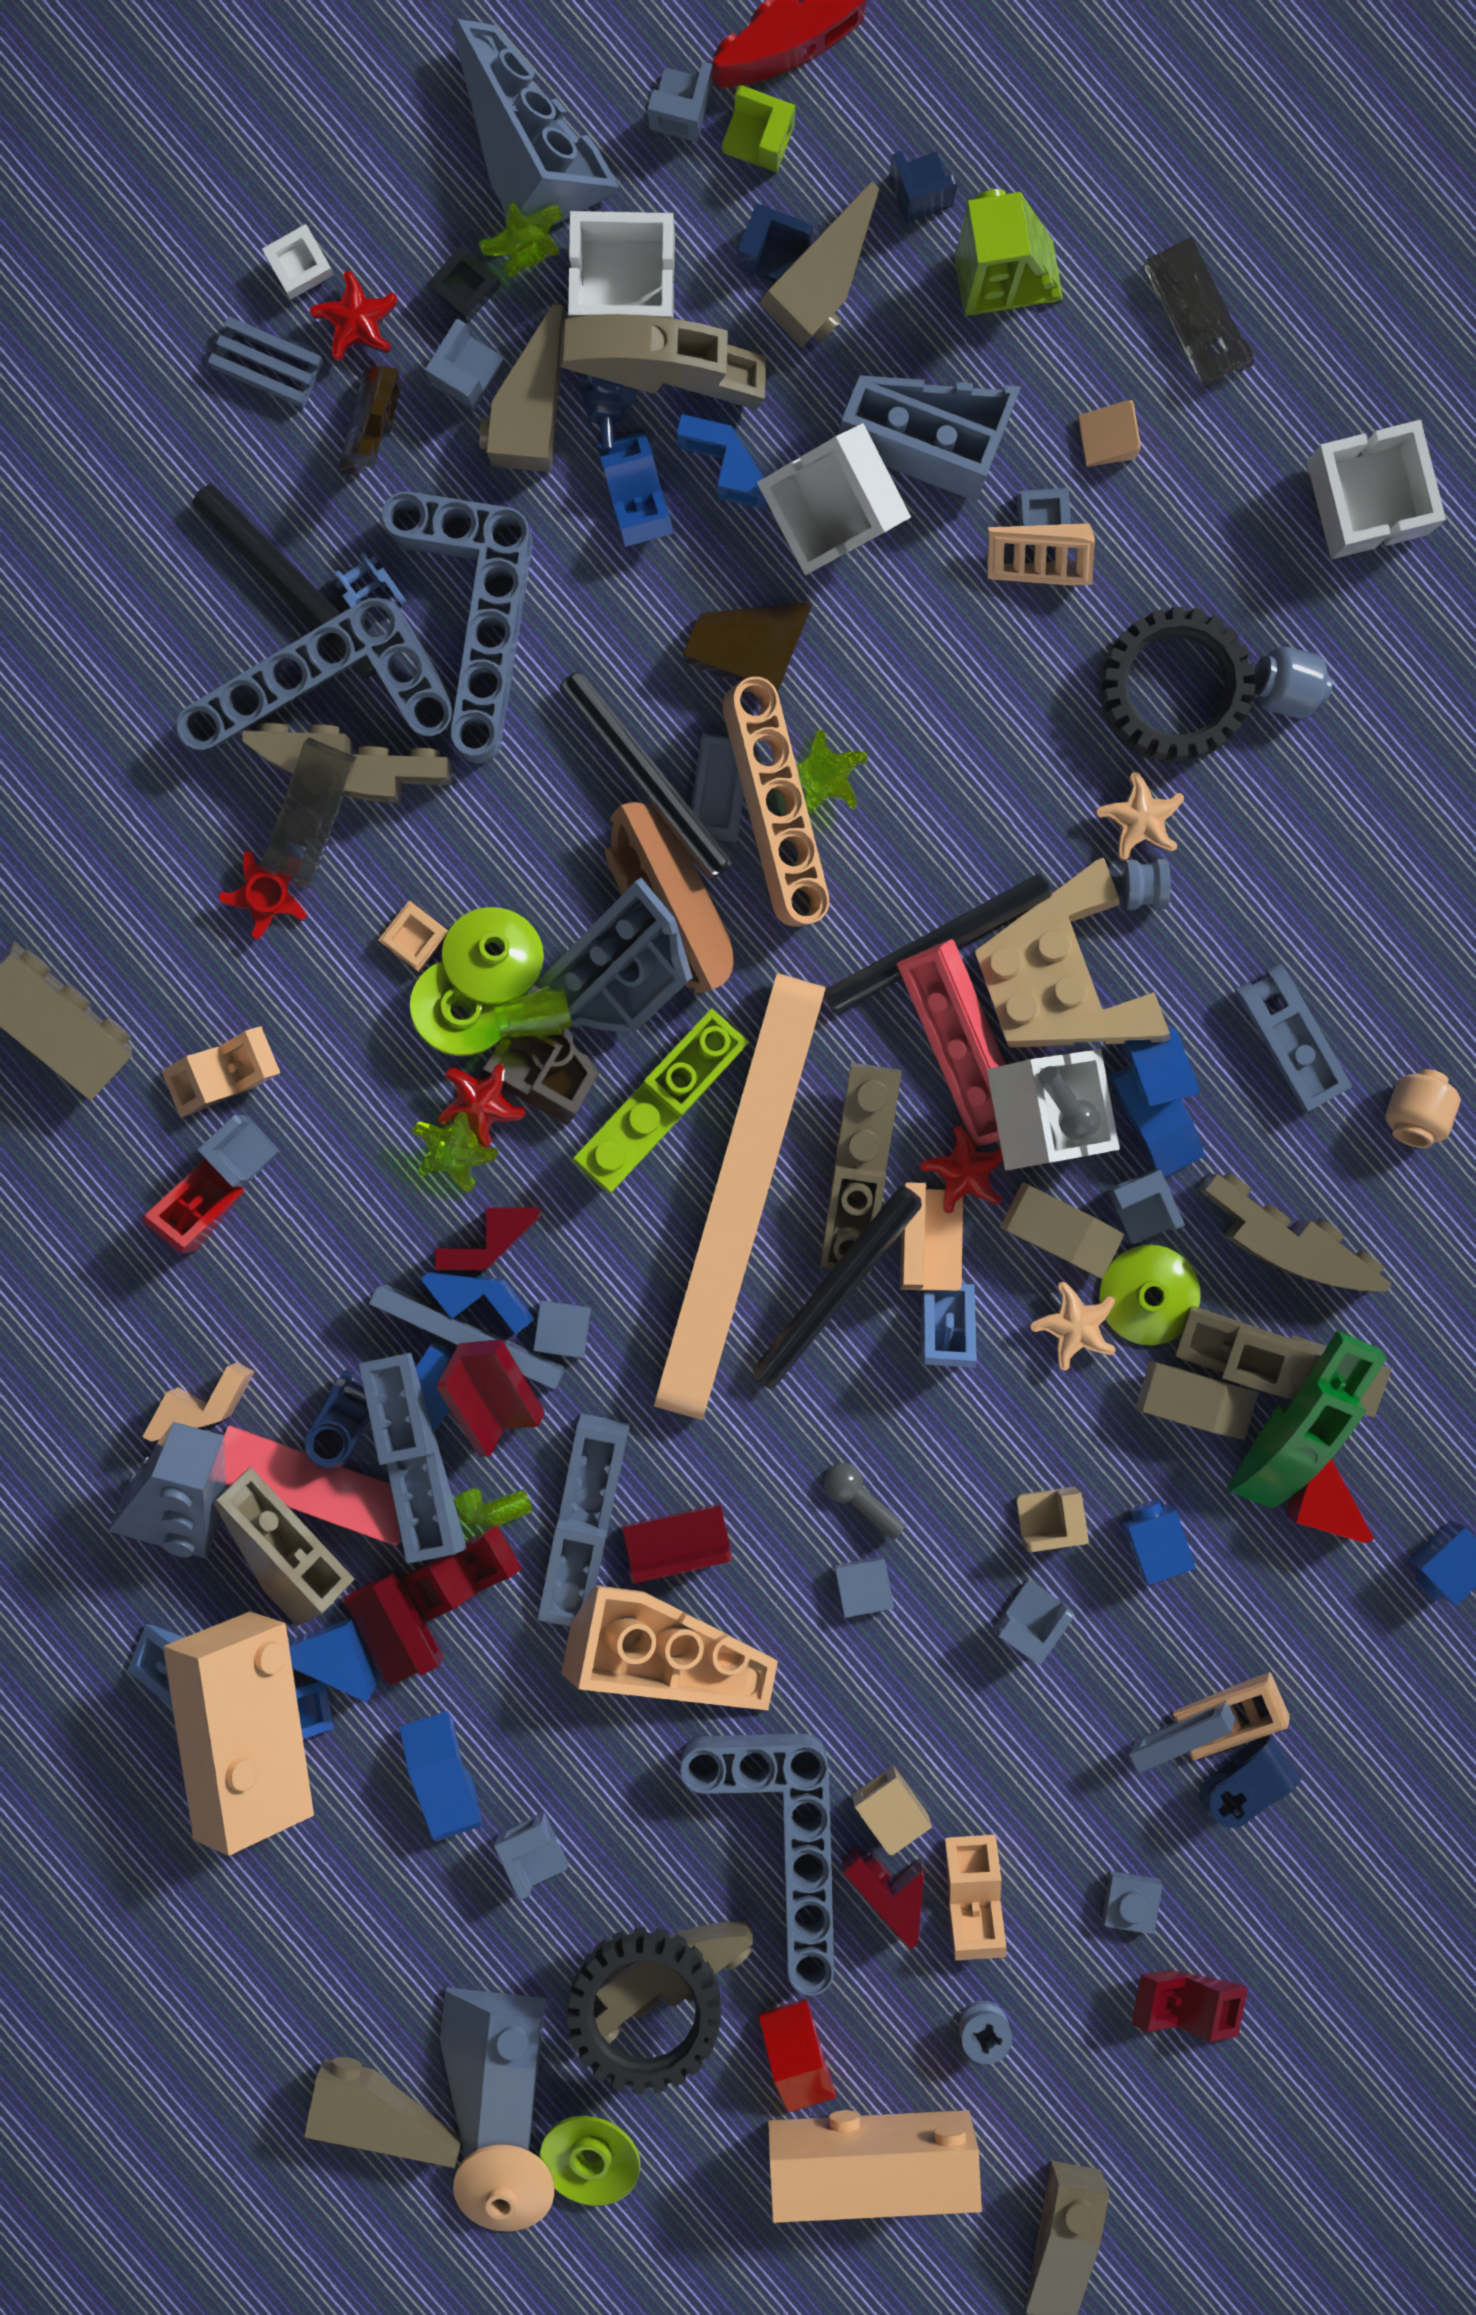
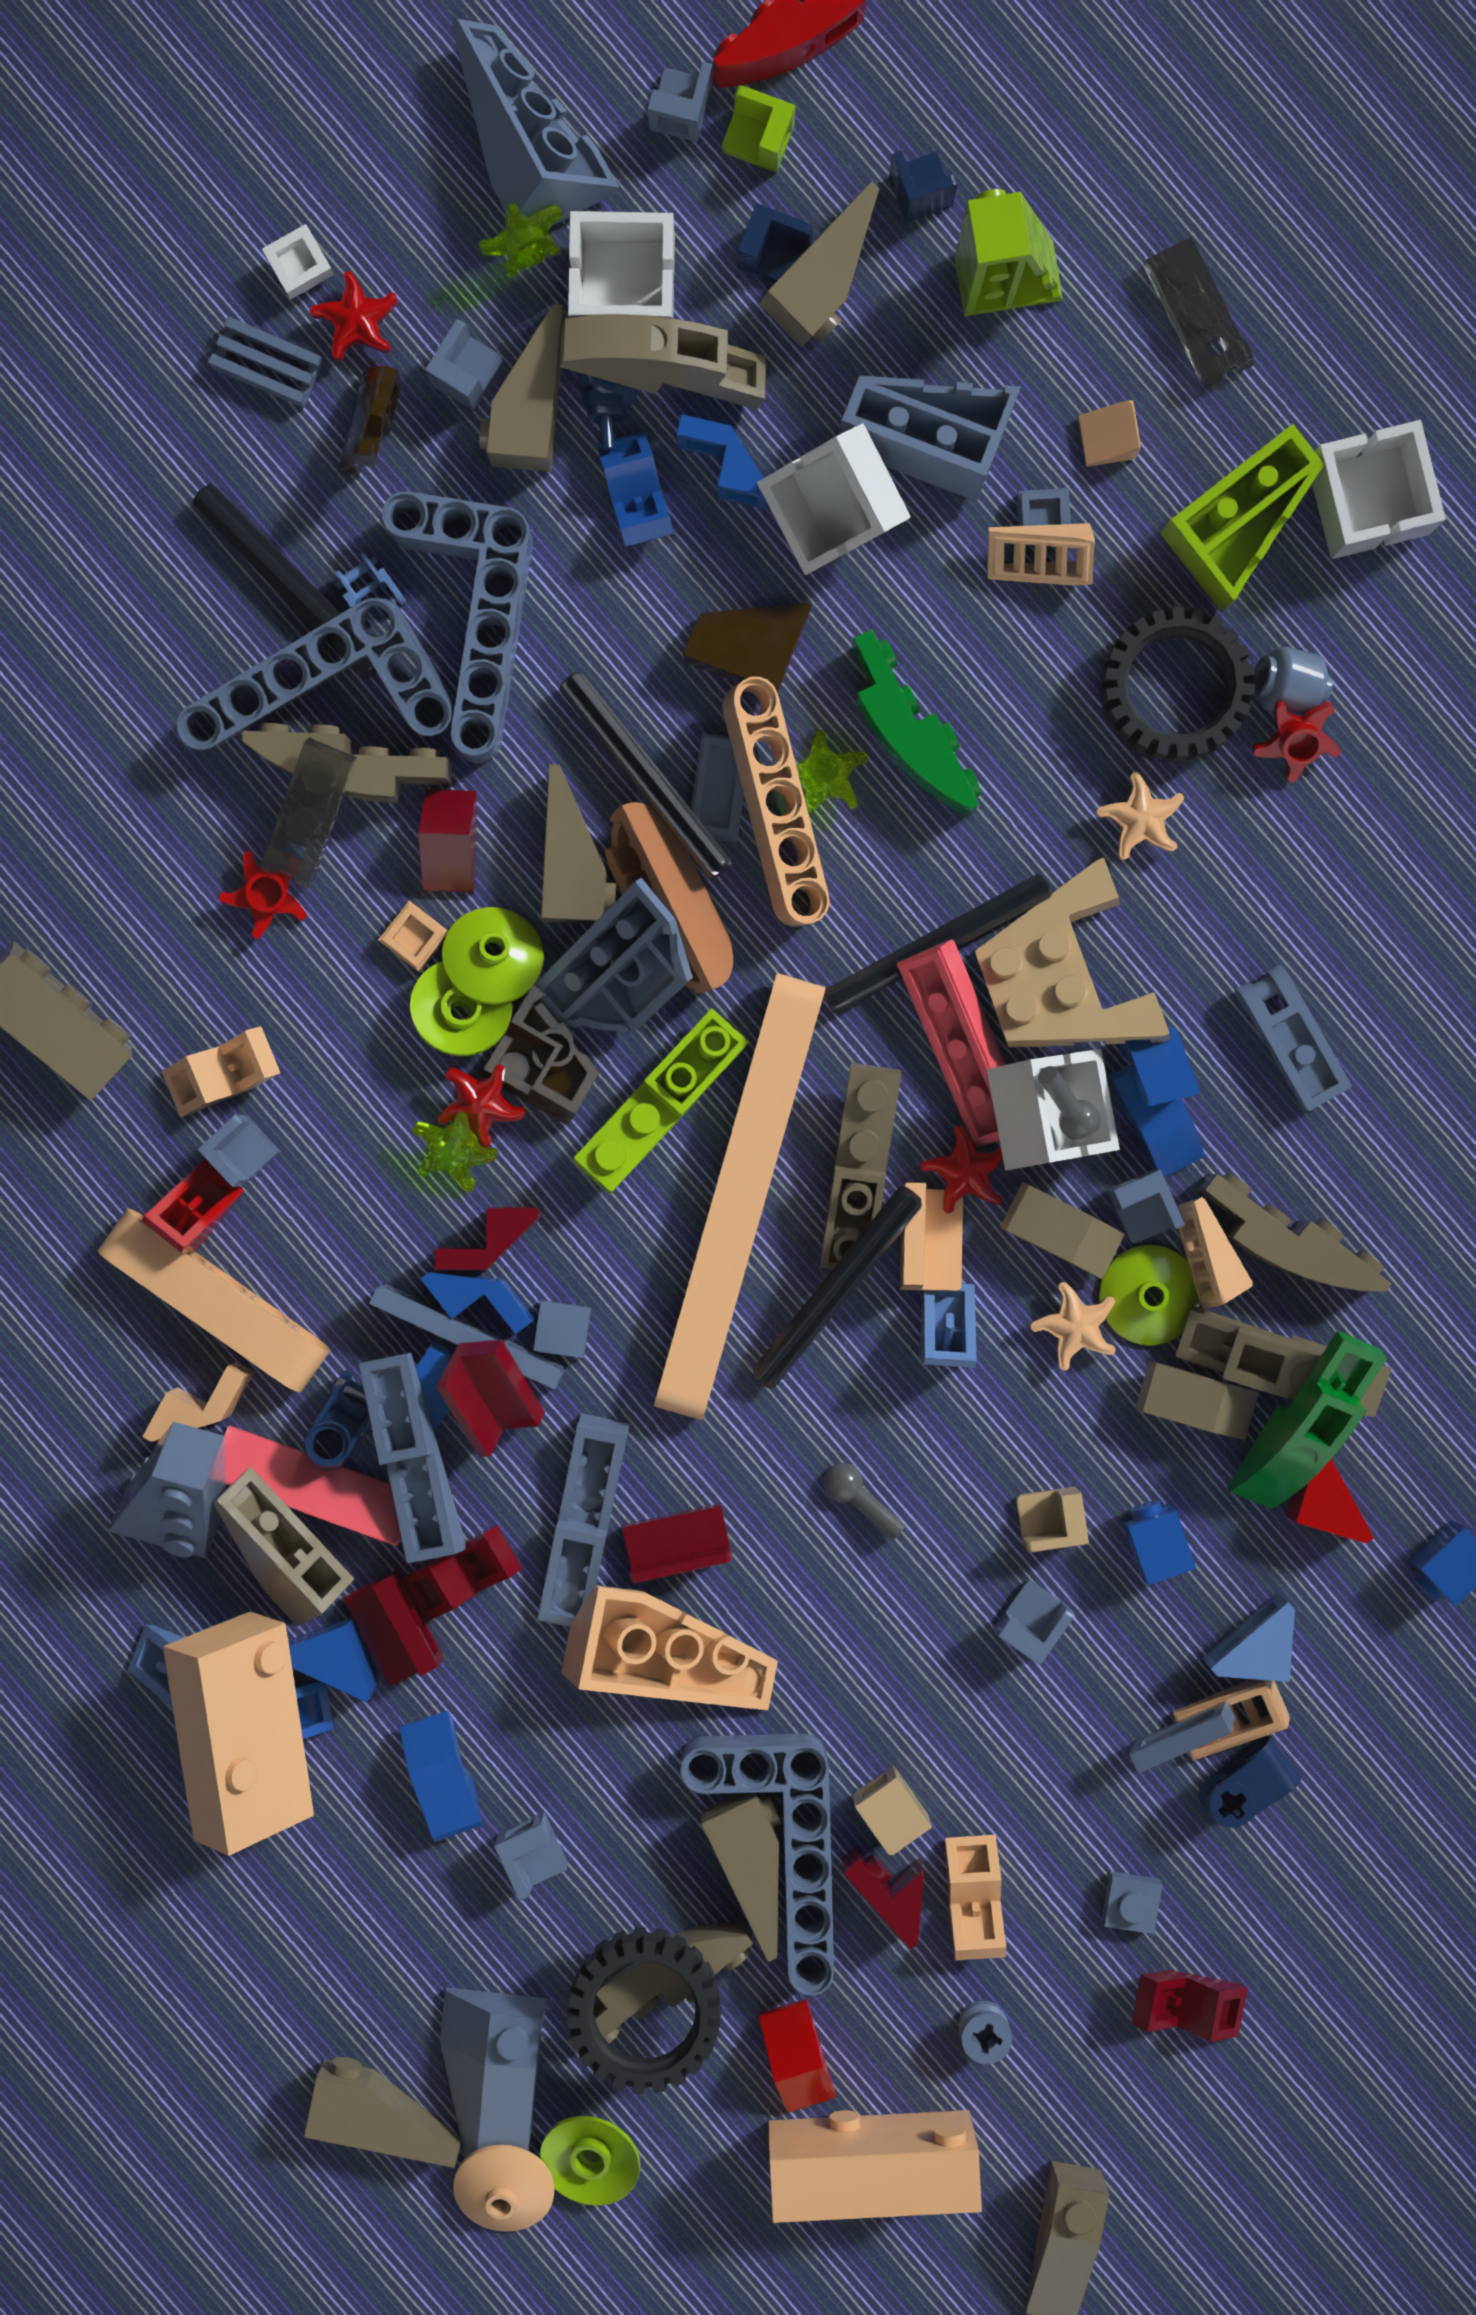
black plate [428,245,501,323] -> none
clear neon green arm [455,1488,532,1527] -> none
clear neon green cone [493,985,571,1038] -> none
sand blue tile [835,1556,894,1618] -> none
sand blue wheel [1122,859,1171,910] -> none
light nougat head [1385,1069,1461,1148] -> none
none -> light nougat beam [98,1208,330,1393]
none -> dark red slope [418,789,477,893]
none -> dark tan slope [541,764,617,925]
none -> dark tan slope [701,1792,783,1962]
none -> green slope [852,629,982,816]
none -> lime wedge [1160,424,1325,613]
none -> light nougat slope [1177,1197,1253,1309]
none -> medium blue slope [1201,1593,1295,1682]
none -> red animal [1252,701,1341,783]

